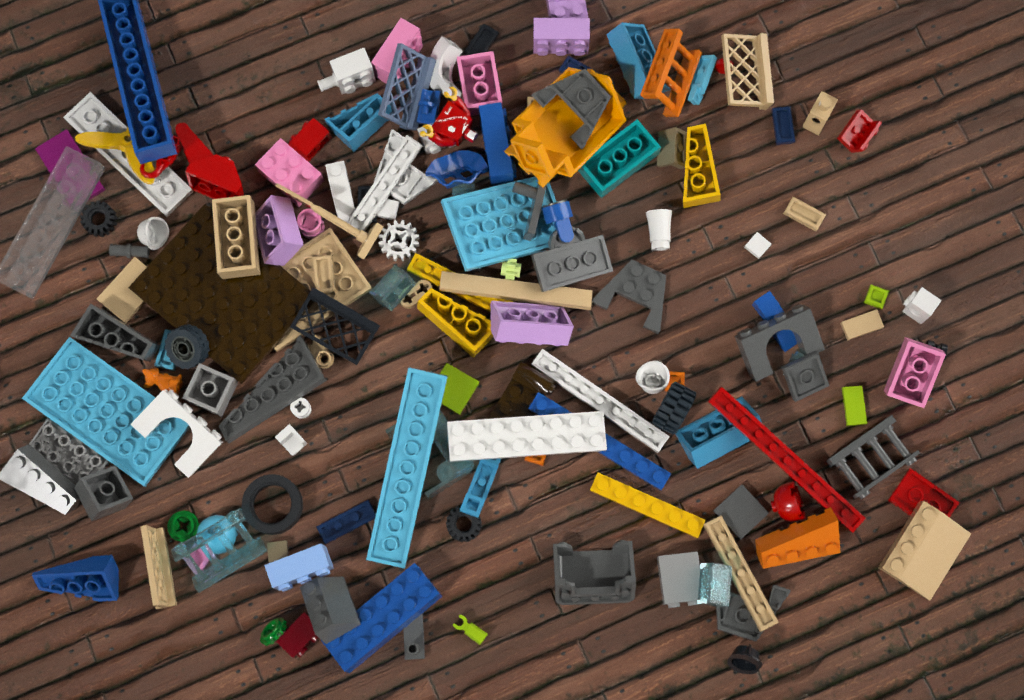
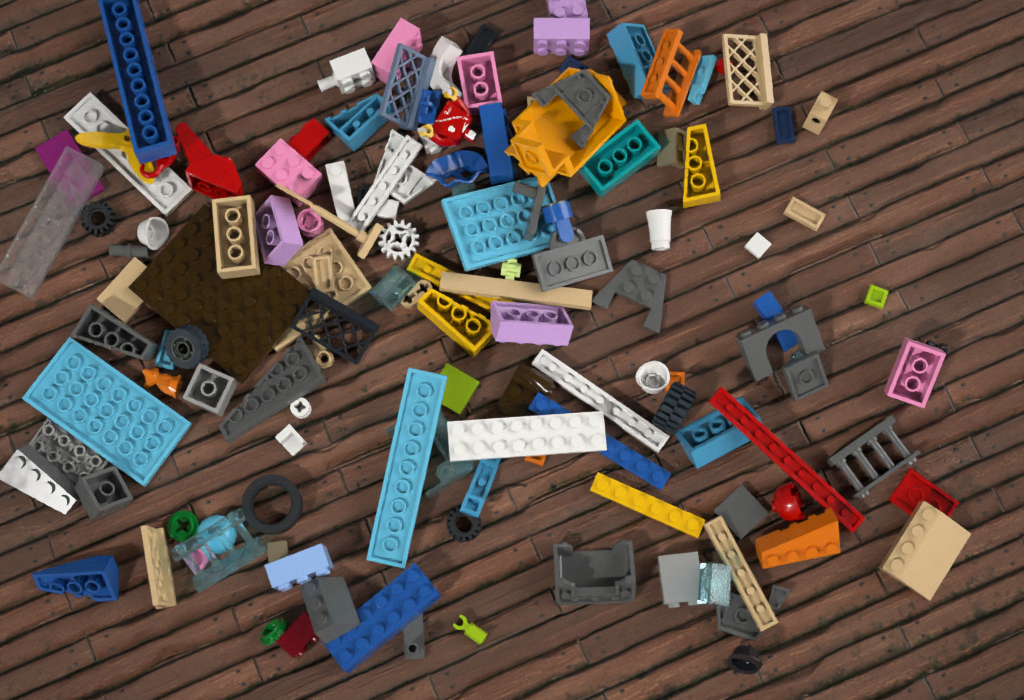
white arch [130,389,223,478] -> none
dark blue tile [316,500,376,545] -> none
red bracket [837,109,882,153] -> none
tan tile [840,310,884,341] -> none
lime tile [842,386,867,426] -> none
white brick [902,287,942,324] -> none

